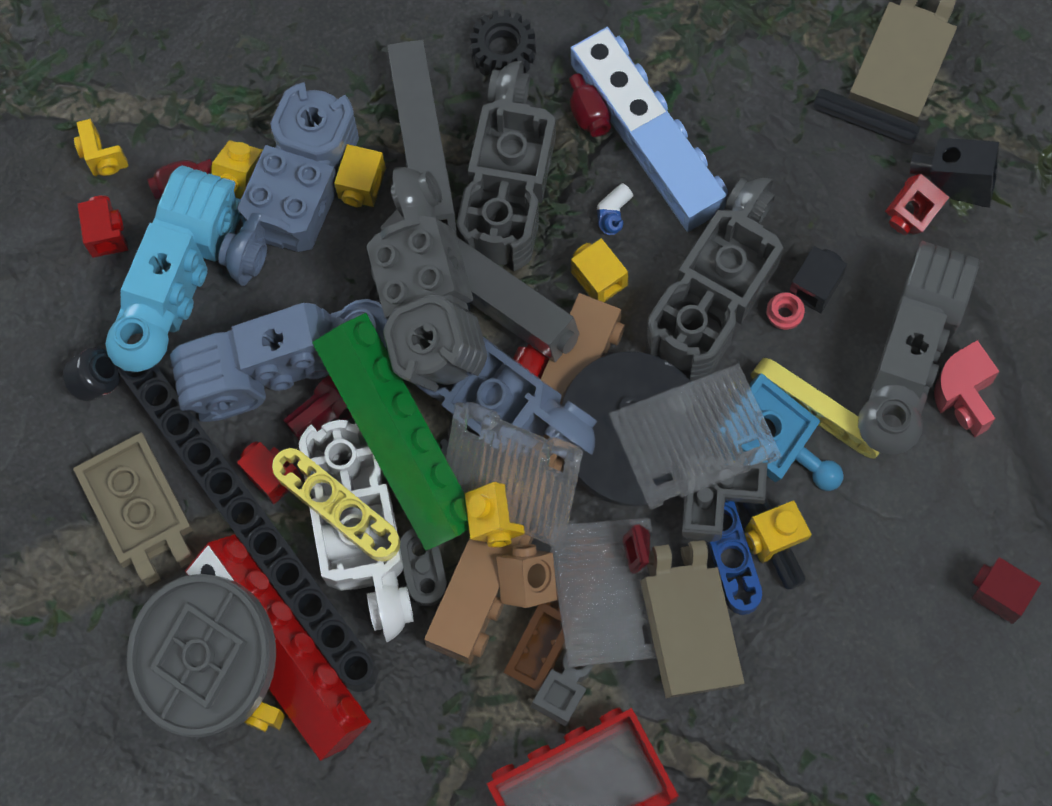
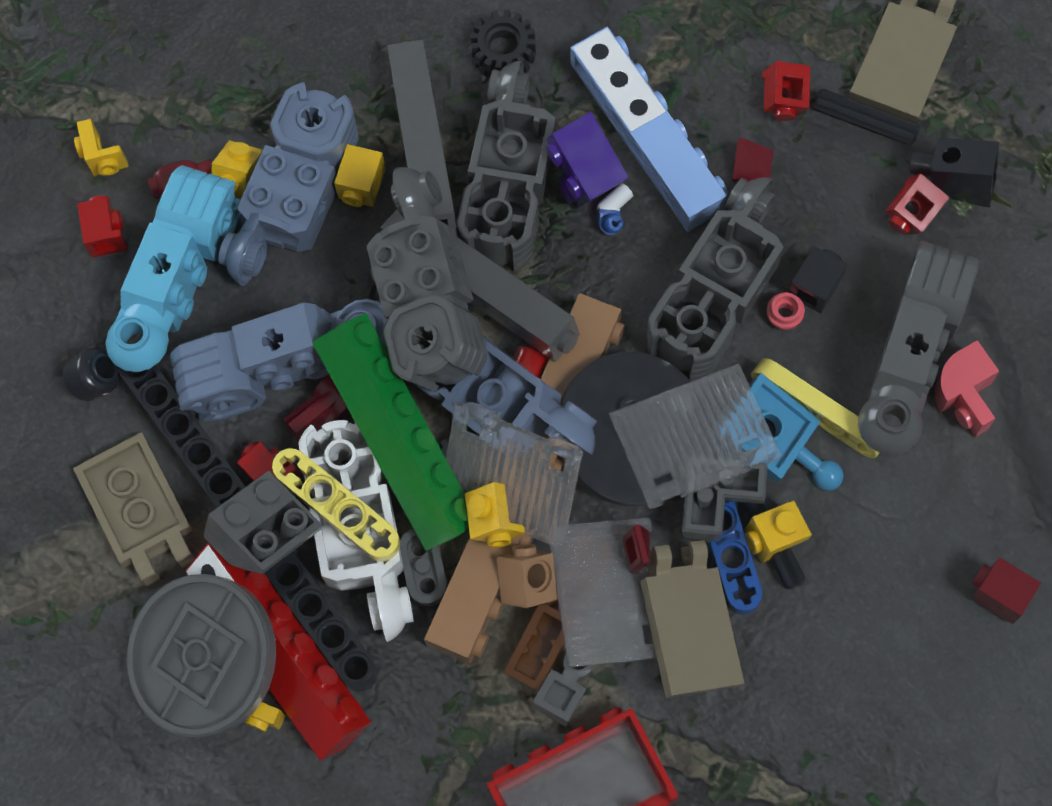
dark red plant [569,73,611,137] -> none
yellow brick [571,238,629,302] -> none
none -> dark grey slope [204,471,323,574]
none -> dark purple brick [546,112,629,209]
none -> dark red slope [732,138,773,182]
none -> red brick [762,61,810,121]

